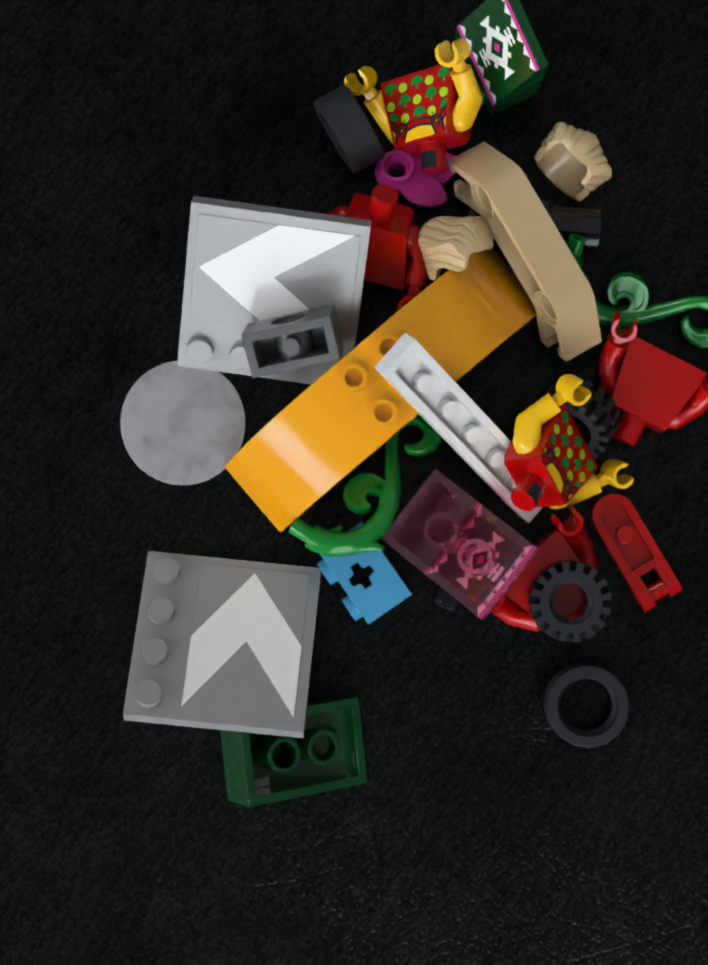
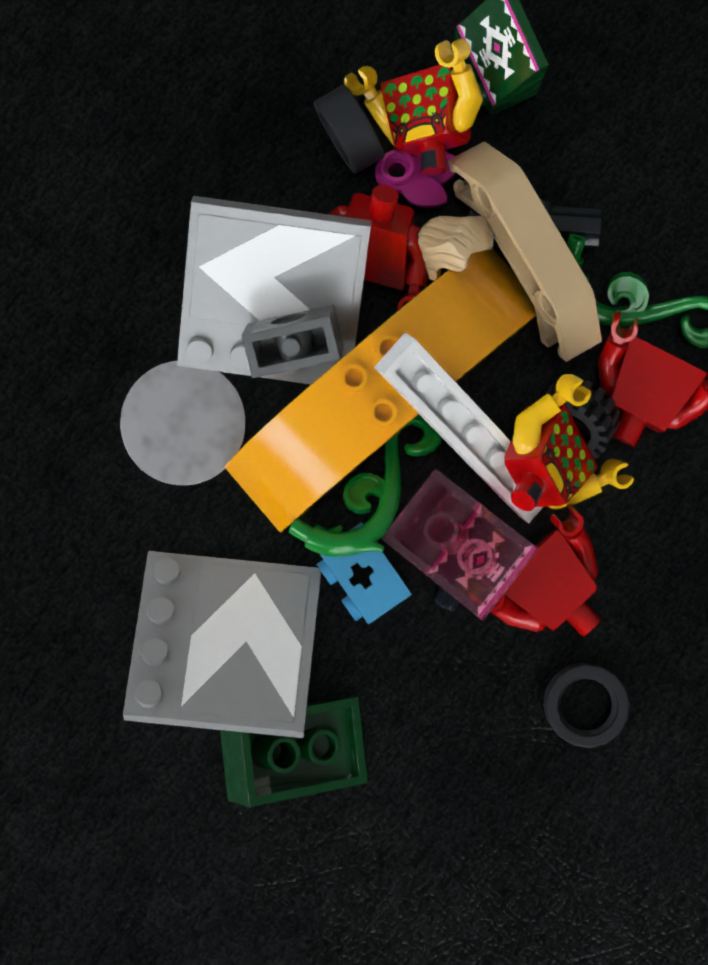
black tyre [528,561,612,642] -> none
tan hair [534,122,612,202] -> none
red plate [590,494,682,613] -> none

